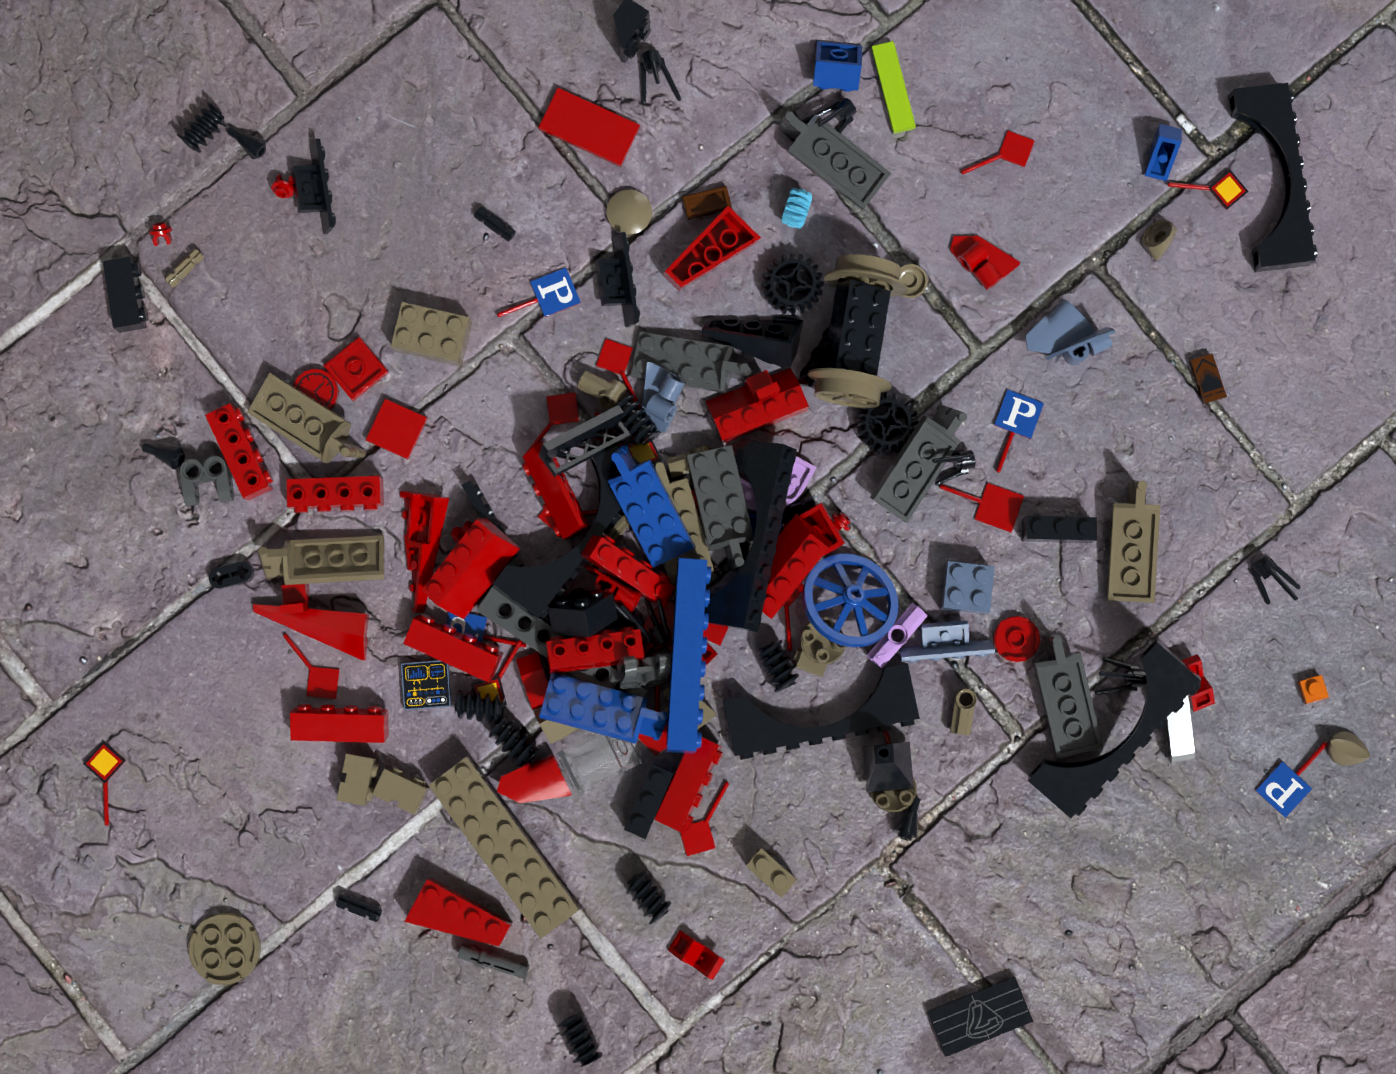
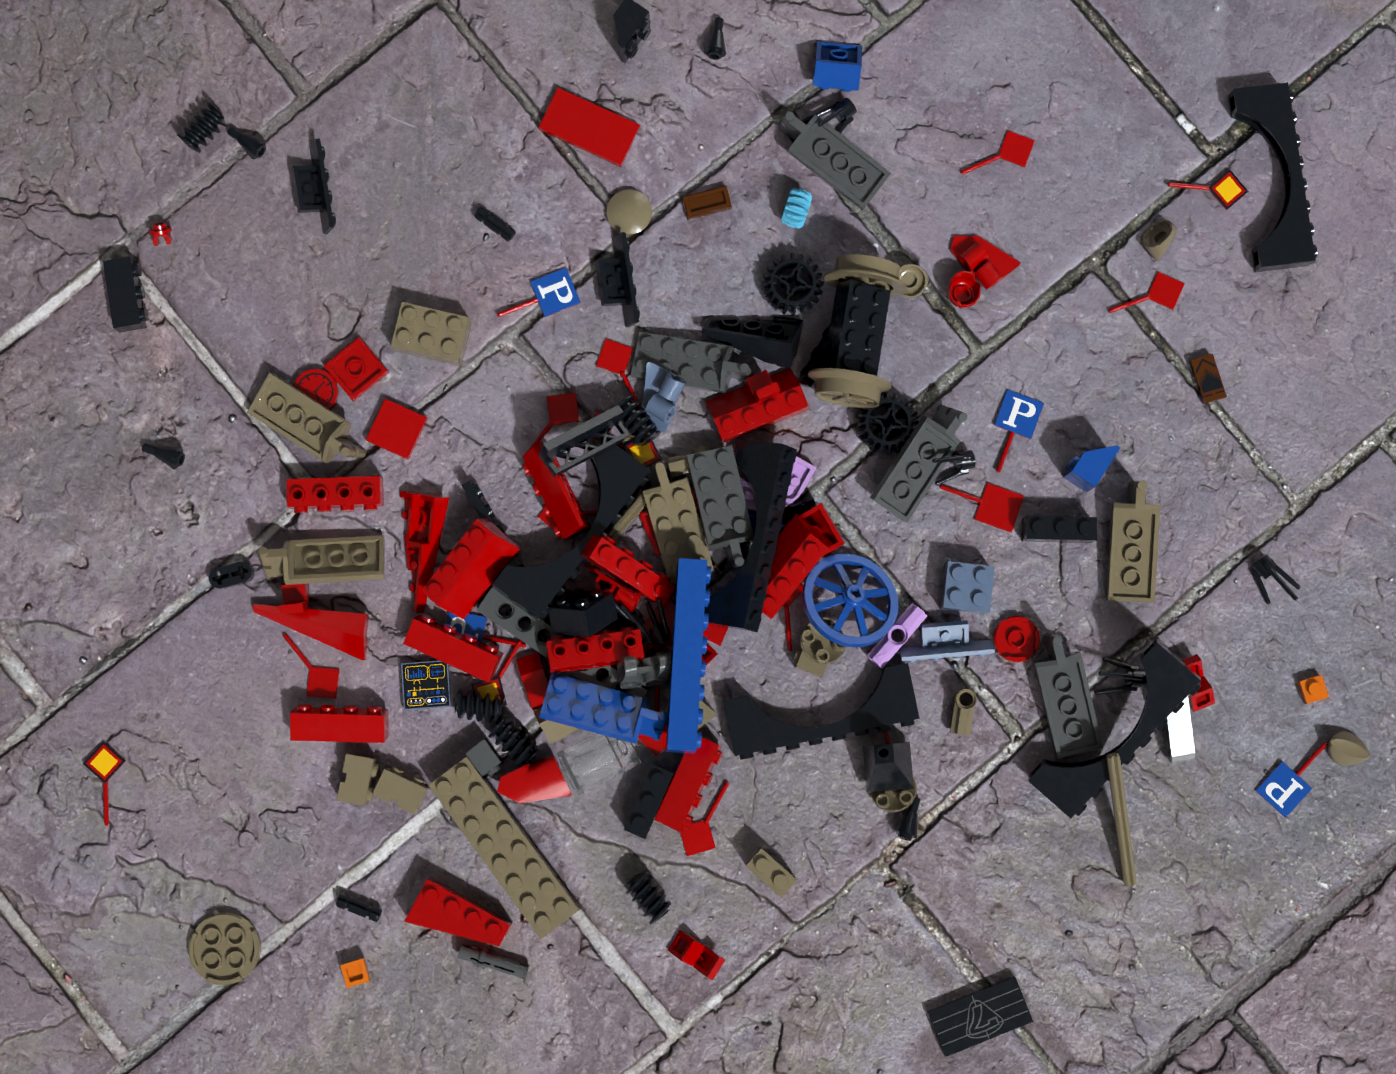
dark tan axle [164,248,204,287] -> none
dark grey piece [180,456,234,507] -> none
red brick [205,403,274,501] -> none
red plate [271,175,294,198] -> none
red plate [451,520,473,543] -> none
black piece [557,1012,603,1067] -> none
dark tan piece [577,371,627,410] -> none
blue hinge [608,445,695,568] -> none
black plant [640,50,682,104] -> none
red wedge [662,206,761,291] -> none
black piece [757,640,799,693] -> none
red plate [832,512,851,531] -> none
lime tile [871,41,916,134] -> none
sand blue panel [1025,300,1094,354] -> none
sand blue panel [1046,327,1115,366] -> none
blue slope [1145,123,1182,181] -> none
none -> orange plate [340,958,371,988]
none -> dark grey brick [465,739,503,777]
none -> black cone [704,17,726,60]
none -> red hair [946,270,981,309]
none -> blue slope [1063,445,1120,492]
none -> dark tan axle [1106,753,1137,886]
none -> red piece [1108,272,1185,313]

